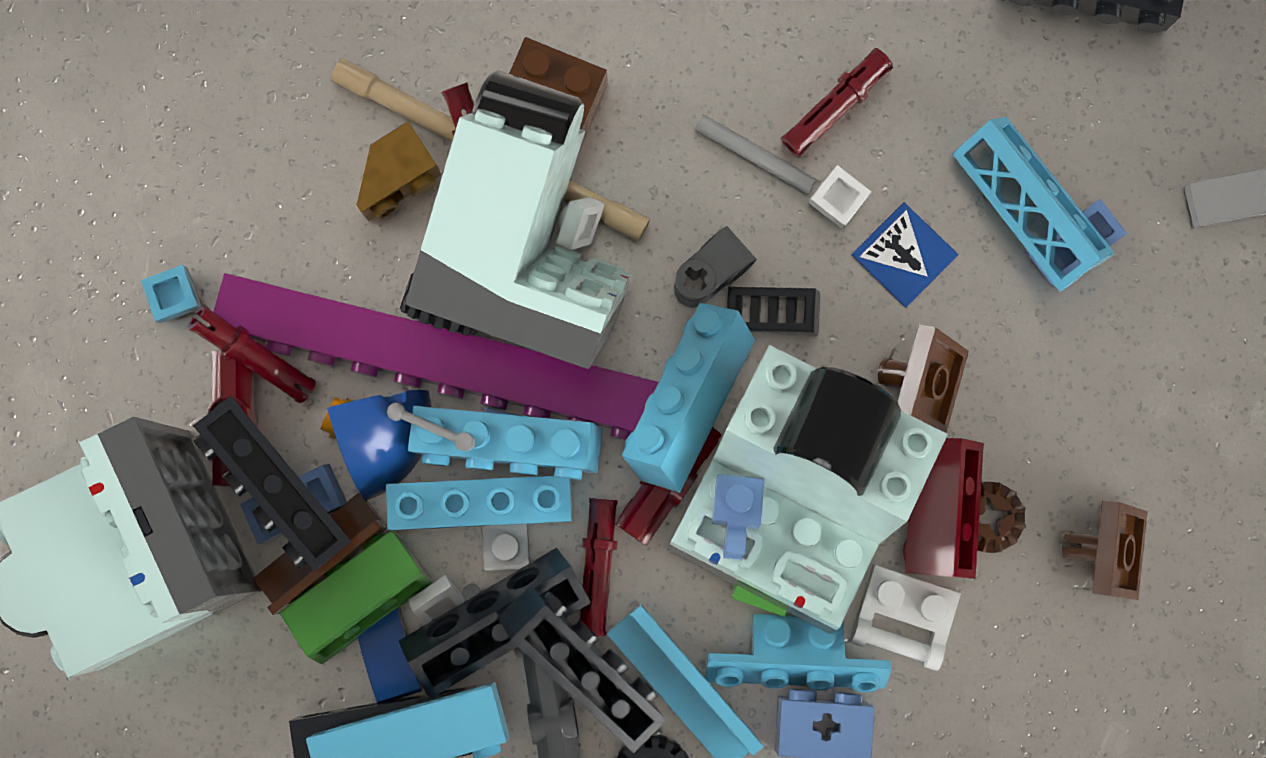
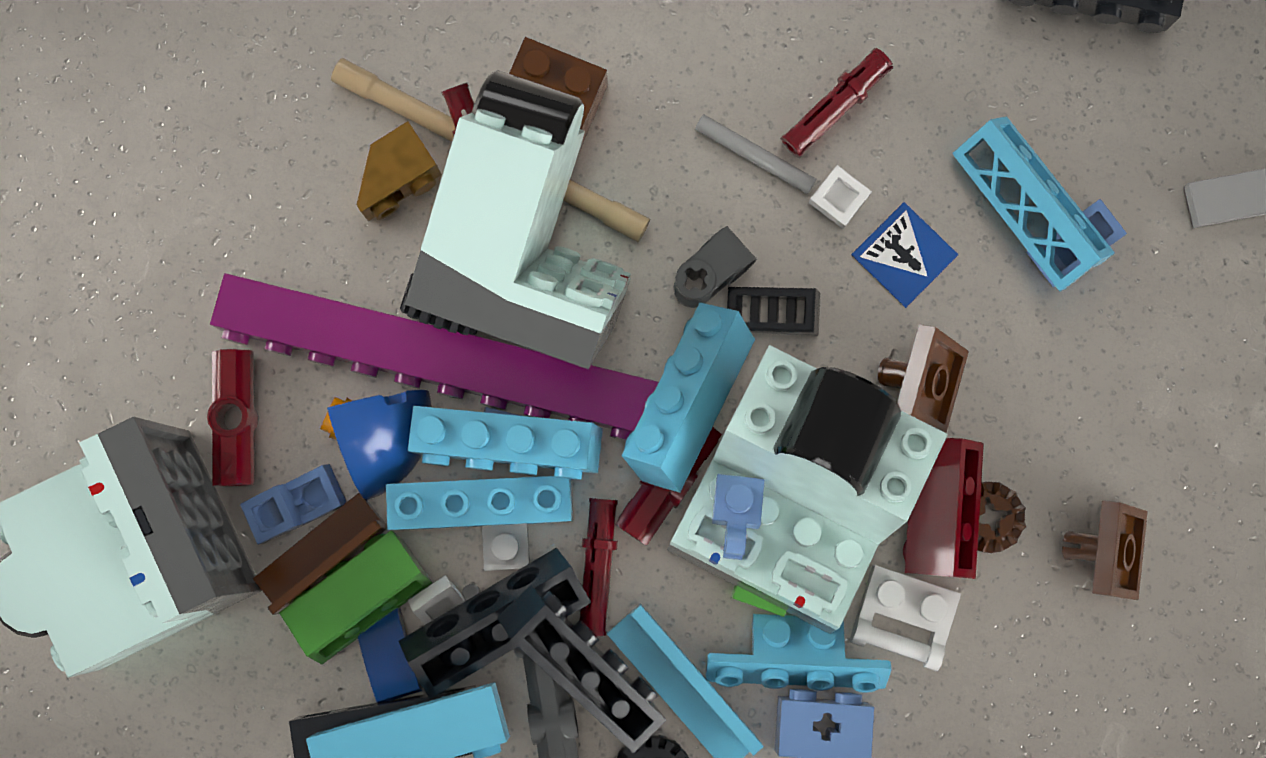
medium azure plate [141,265,201,324] -> none
dark red pin [187,305,316,404] -> none
black brick [192,396,351,572] -> none
light grey hinge [387,403,475,452] -> none
white plate [556,197,605,250] -> none

